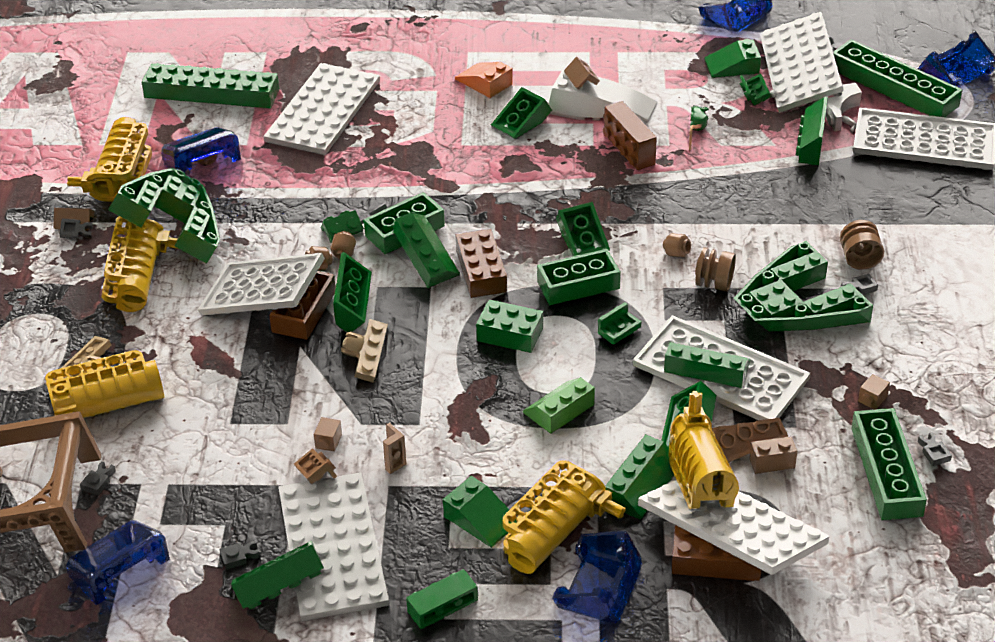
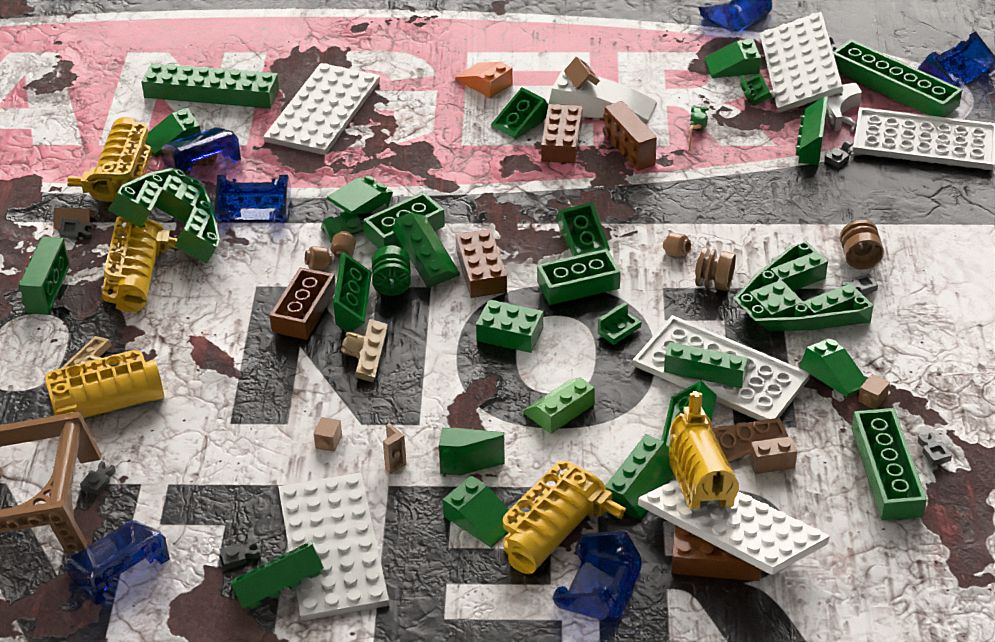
white plate [198,253,325,315] -> none
medium nougat bracket [294,448,337,484] -> none
green brick [406,569,478,629] -> none
none -> green brick [18,237,70,315]
none -> green slope [145,108,202,157]
none -> clear blue windscreen [214,175,291,223]
none -> slope [327,176,393,215]
none -> green wheel [372,246,411,296]
none -> green slope [439,427,505,475]
none -> dark orange brick [541,104,583,163]
none -> green slope [800,339,867,397]
none -> dark grey plate [824,141,853,168]

